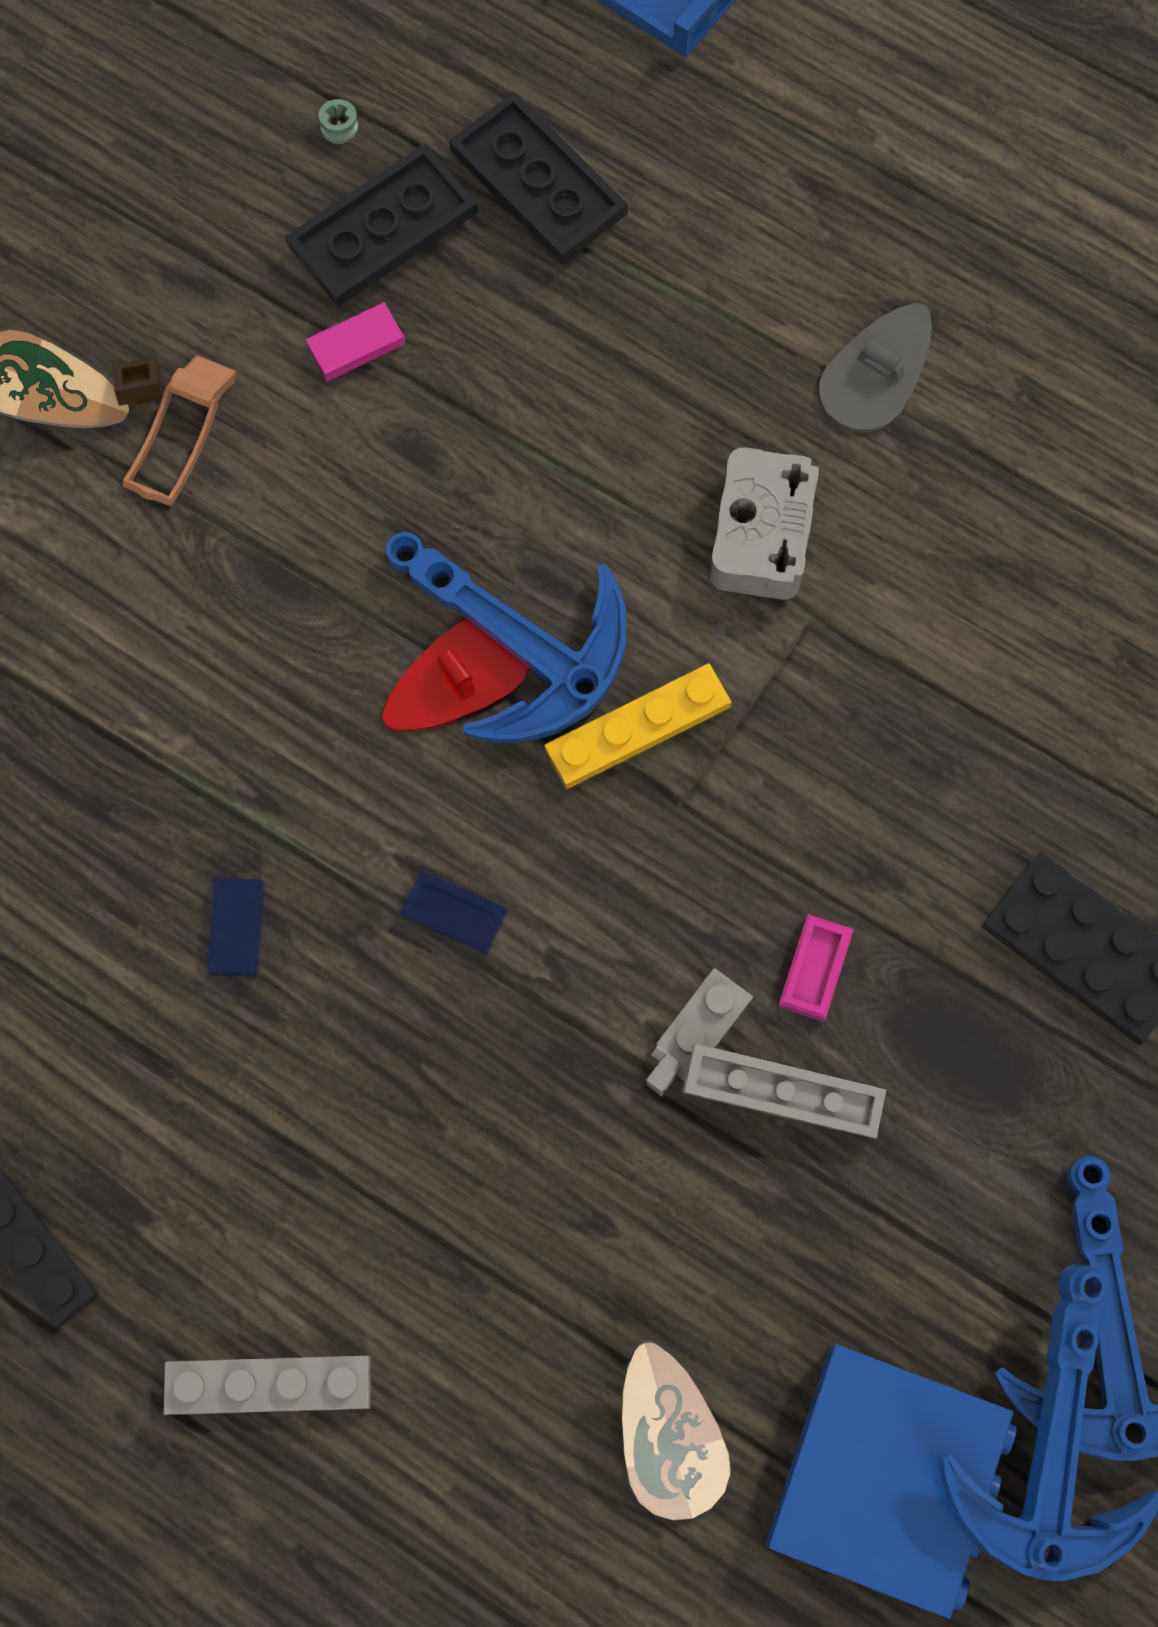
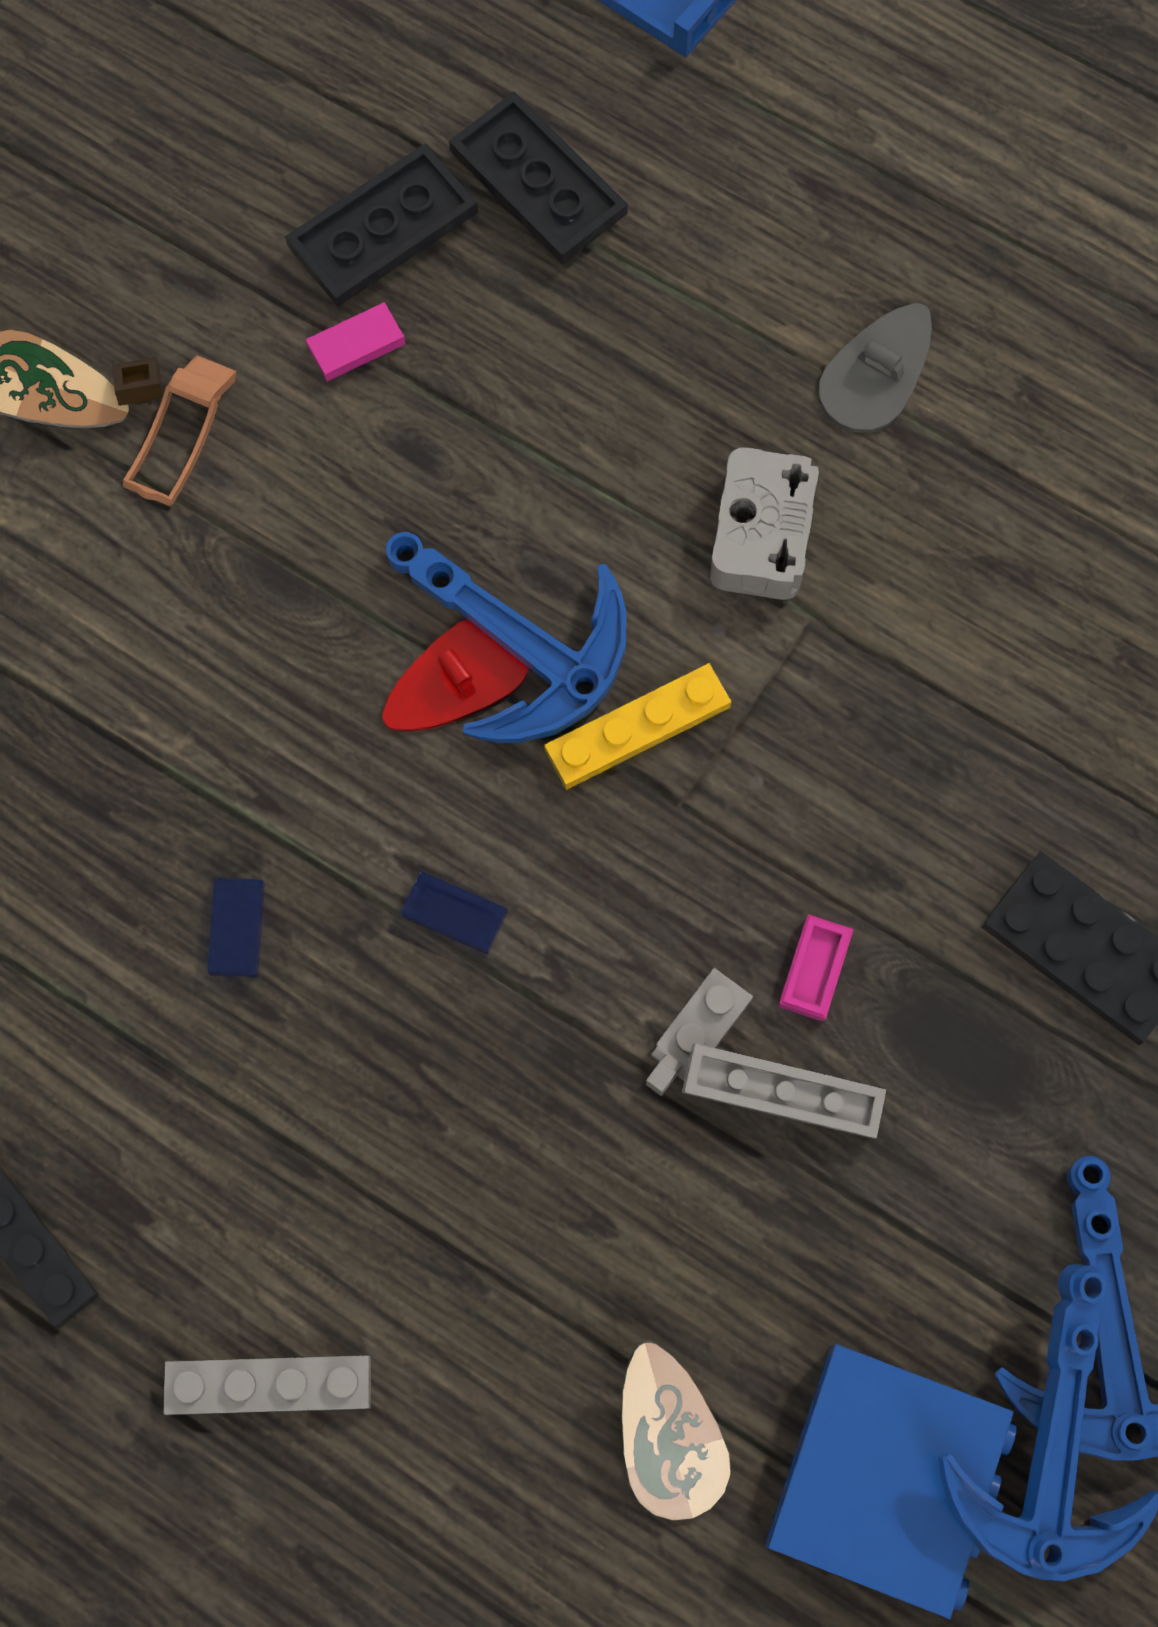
sand green bush [318,99,358,144] -> none

